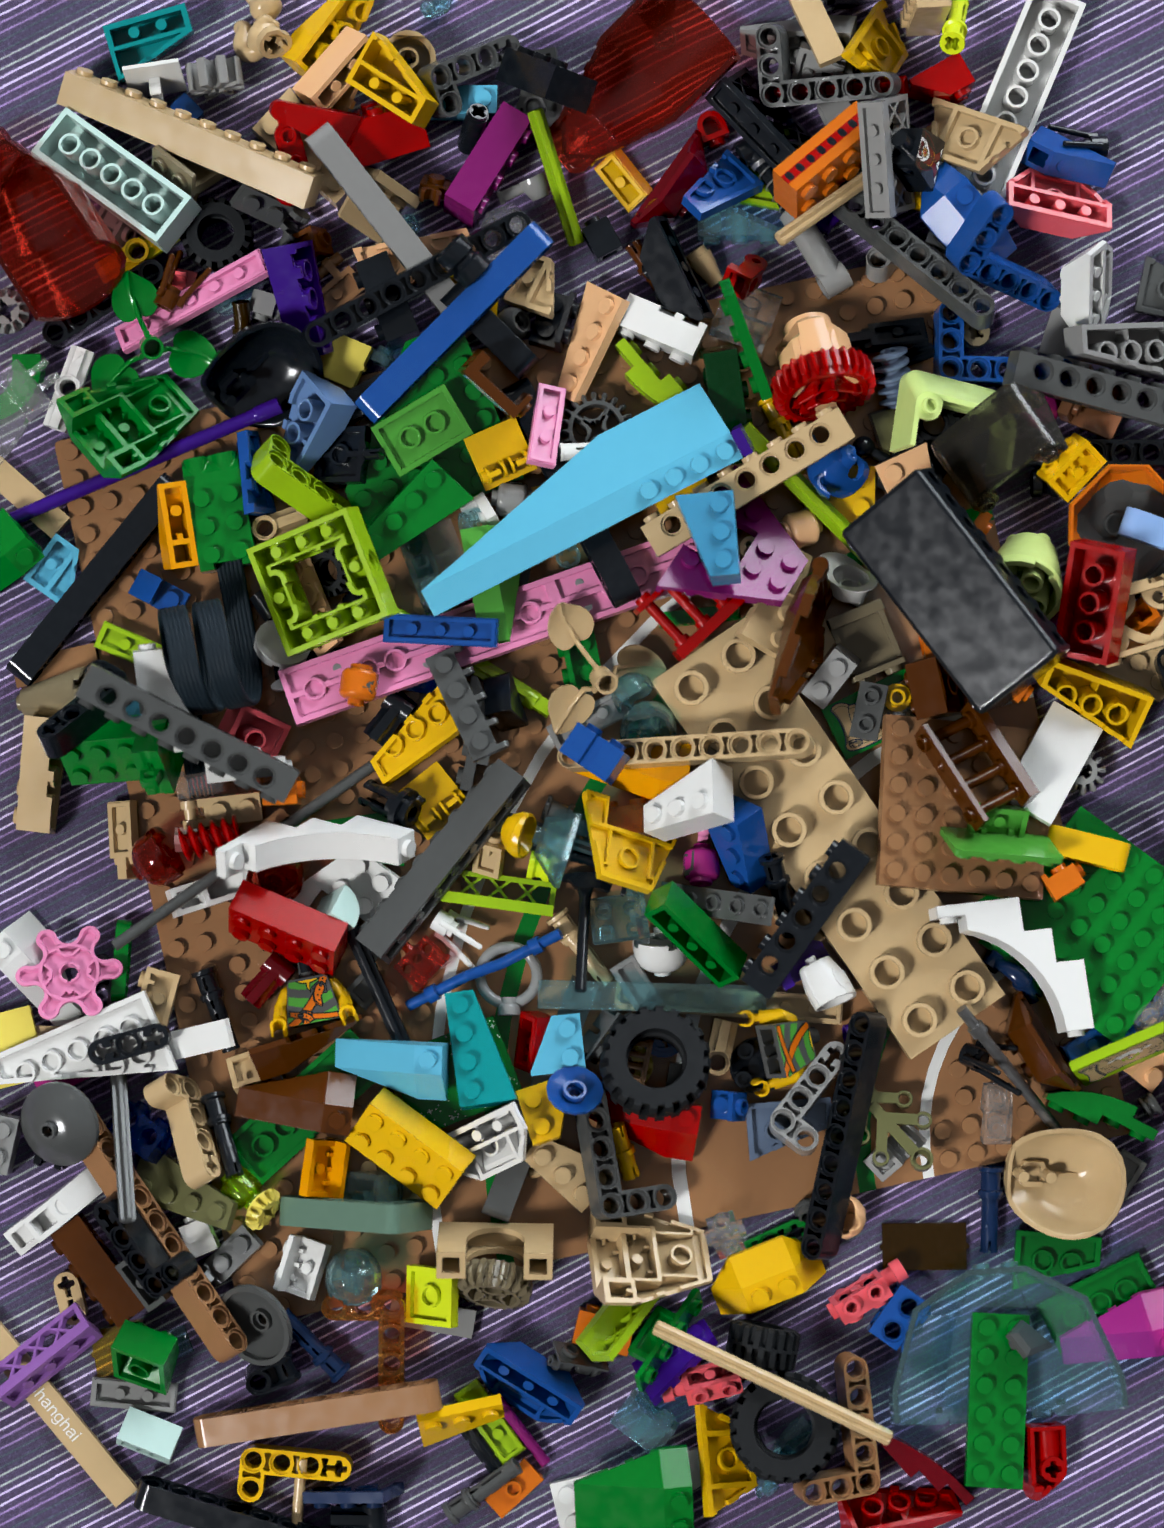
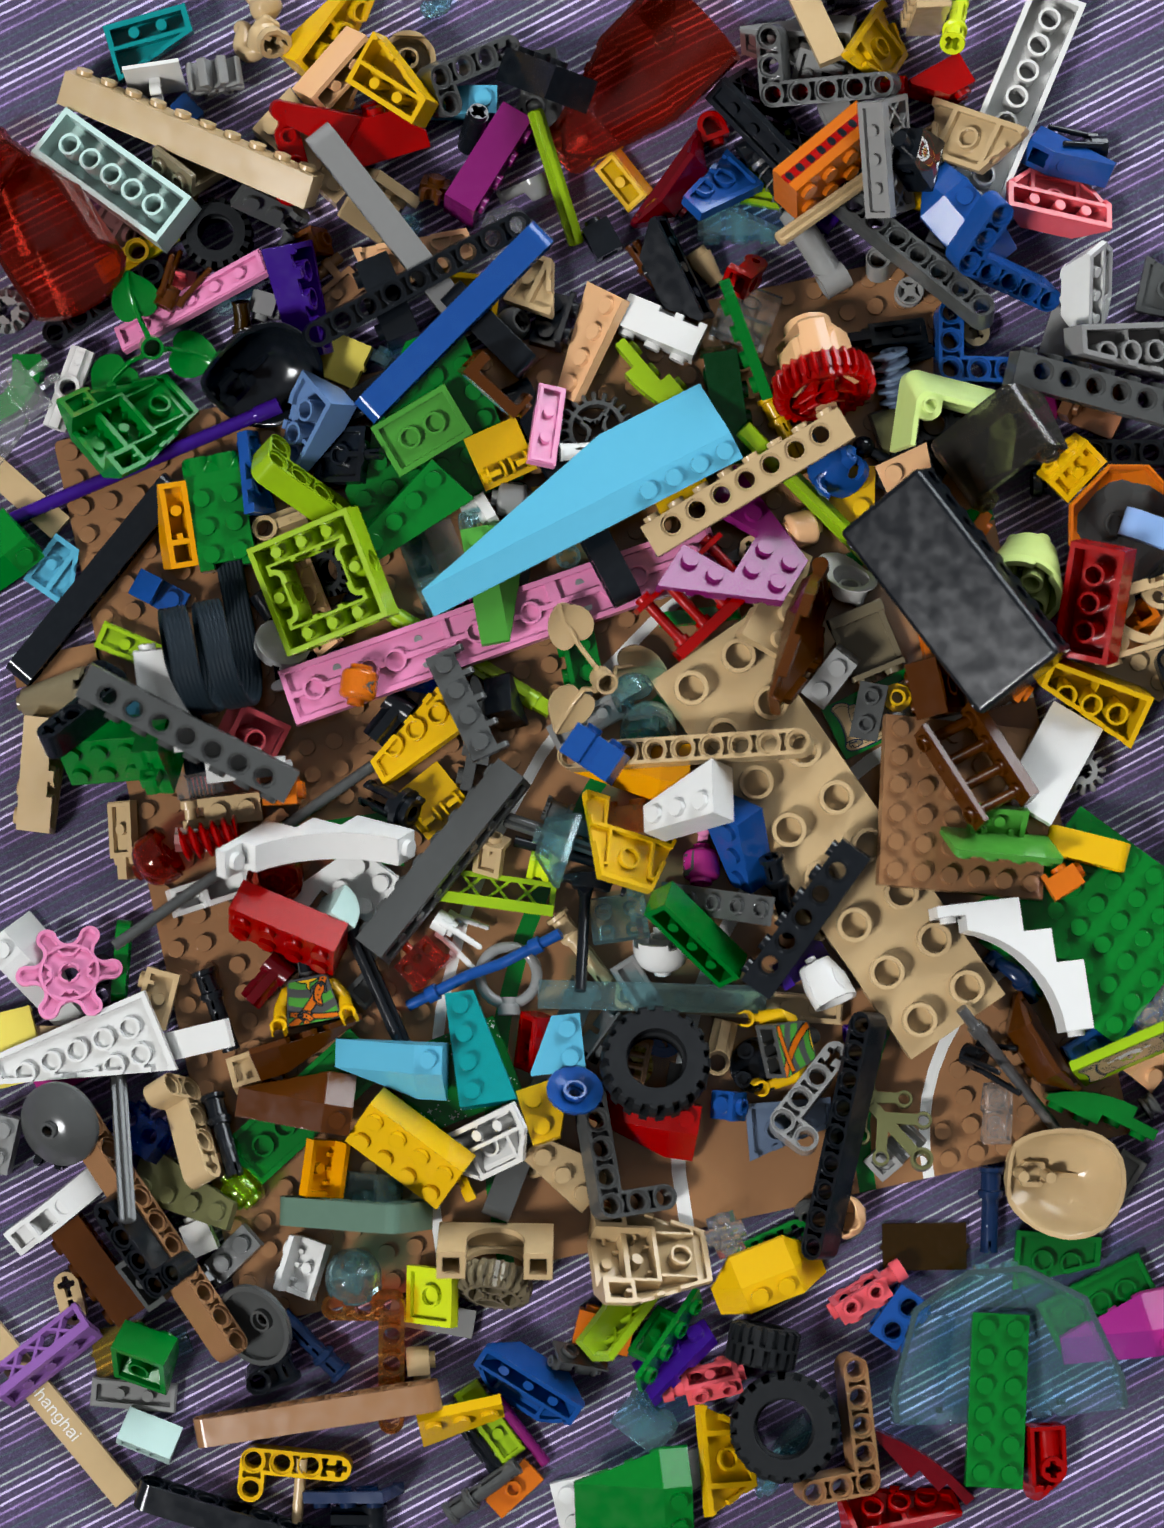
black beam [88,1023,171,1065] -> none
light yellow gear [245,1188,280,1230] -> none
blue tile [383,614,499,648] -> none
black wheel [436,233,491,289] -> none
yellow piece [500,811,537,859] -> none
yellow pin [611,1121,640,1181] -> none
tan axle [652,1321,894,1445] -> none
dark azure wedge [675,490,741,586] -> none
dark purple tile [730,423,755,457] -> none
dark grey piece [1006,1319,1053,1359] -> none
none -> tan plate [406,1345,436,1381]
none -> yellow tile [457,1175,477,1203]
none -> light grey wheel [894,276,924,308]

